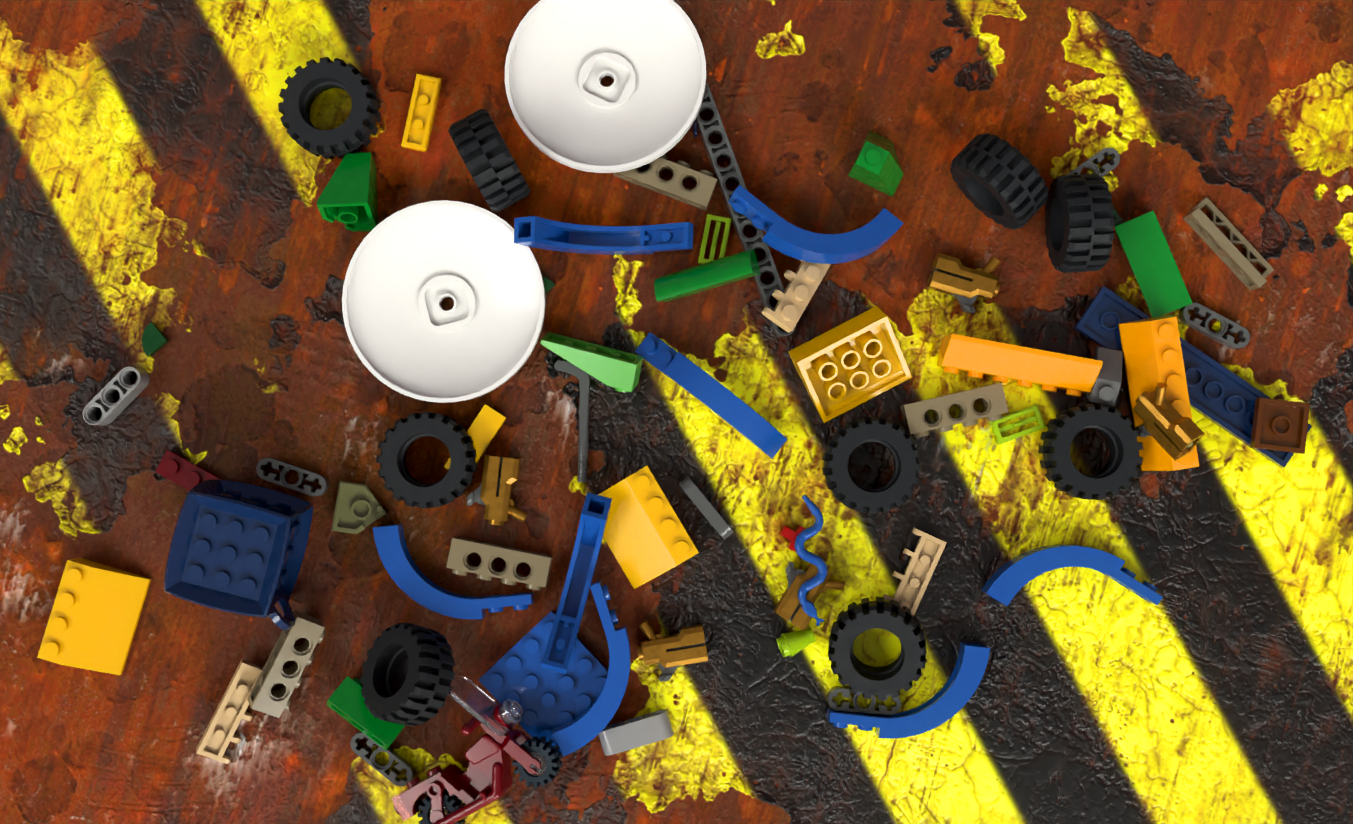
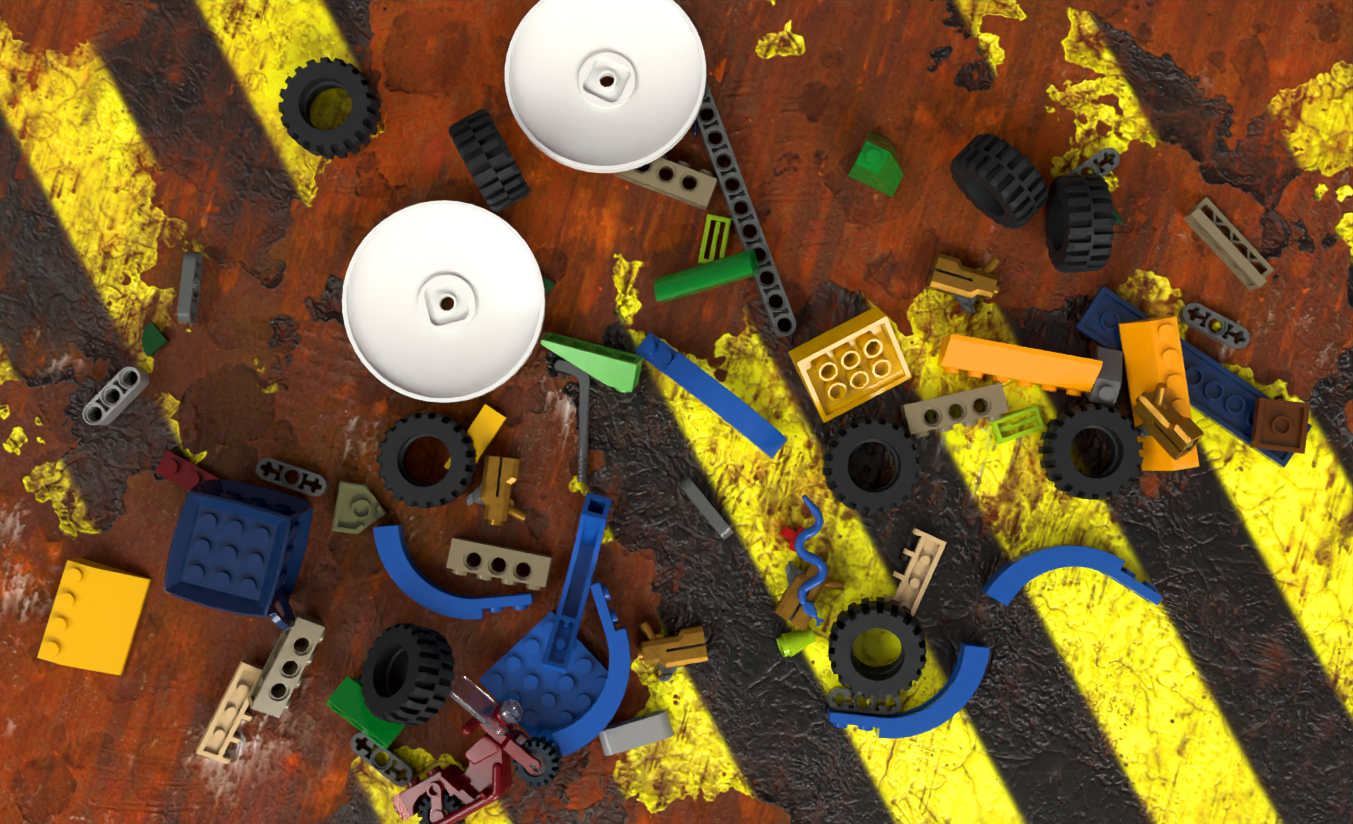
green slope [317,152,378,232] -> none
yellow tile [401,74,442,153] -> none
blue arch [514,216,693,255] -> none
yellow slope [583,465,699,589] -> none
blue arch [728,185,904,264] -> none
tan hinge [762,260,831,333] -> none
green brick [1115,210,1193,317] -> none
none -> dark grey beam [177,251,203,324]

